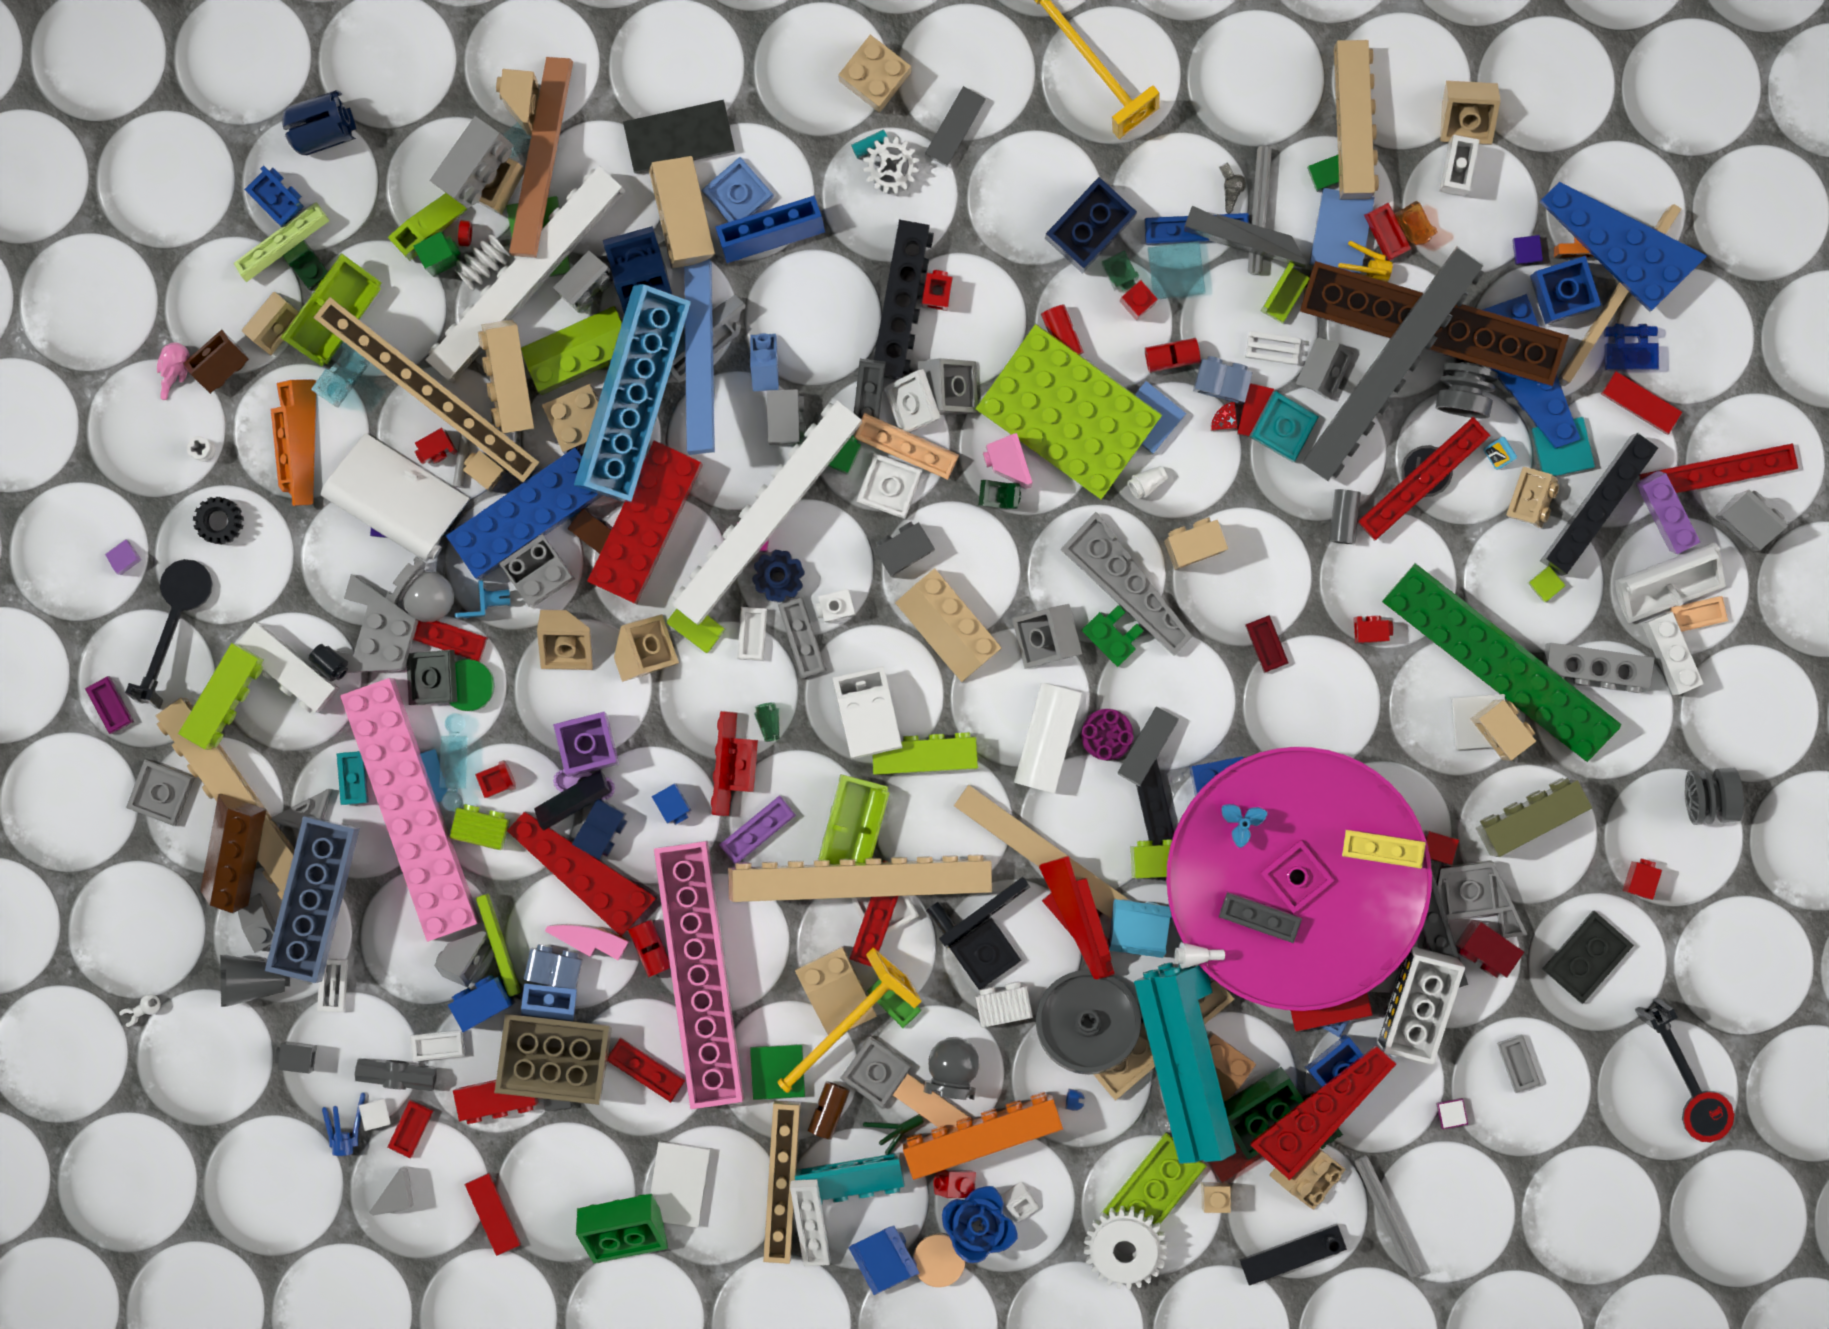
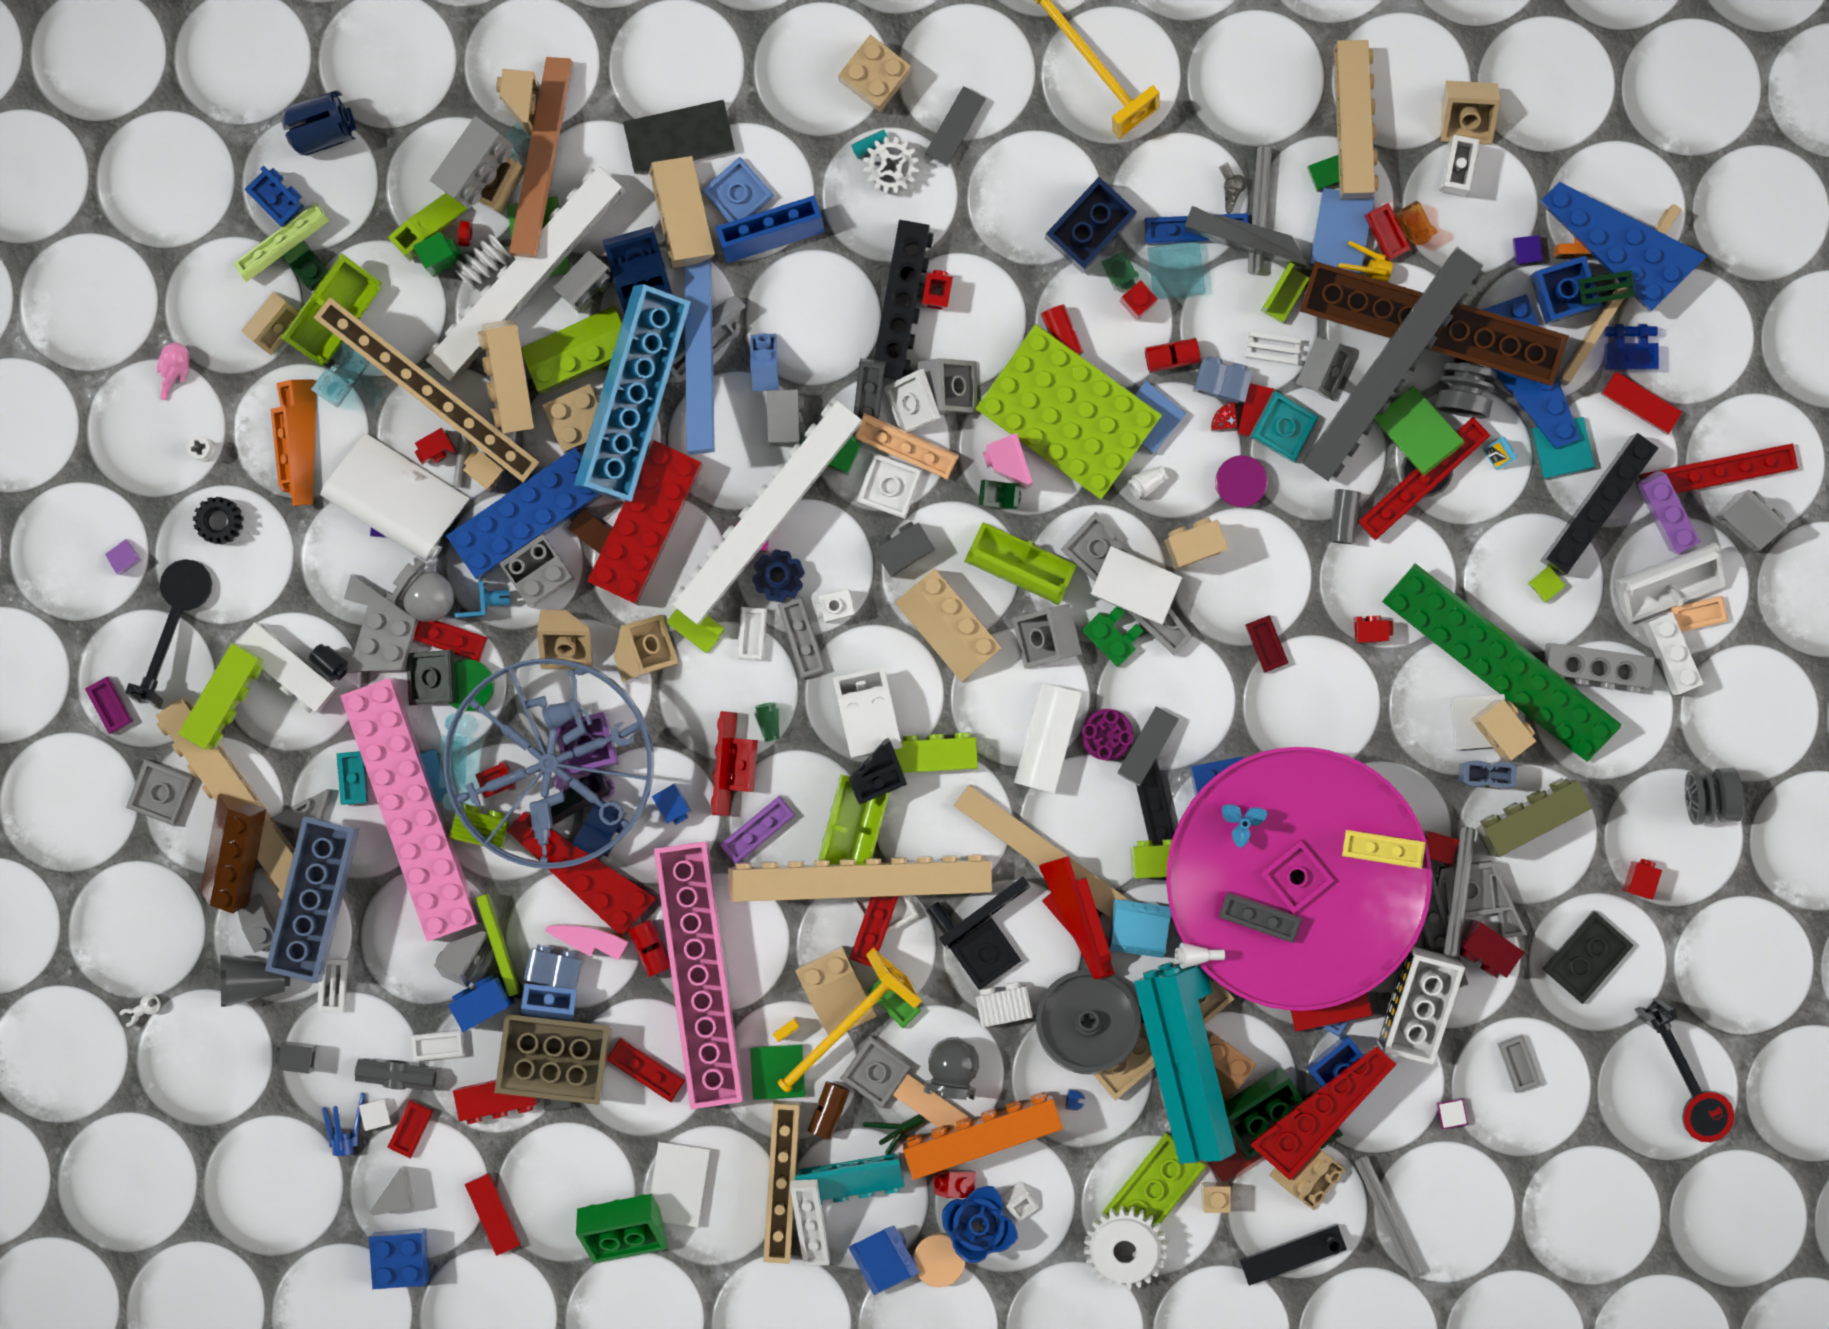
reddish brown brick [183,329,249,394] -> none
tan bracket [1506,466,1559,528] -> none
none -> blue brick [369,1228,430,1290]
none -> sand blue piece [443,658,654,869]
none -> yellow tile [773,1017,800,1042]
none -> black wing [849,738,907,805]
none -> lime container [964,522,1077,606]
none -> white tile [1090,546,1182,625]
none -> magenta tile [1215,455,1268,508]
none -> bright green tile [1374,386,1464,476]
none -> light grey axle [1444,827,1476,957]
none -> sand blue brick [1458,761,1517,788]
none -> dark green tile [1578,270,1636,306]

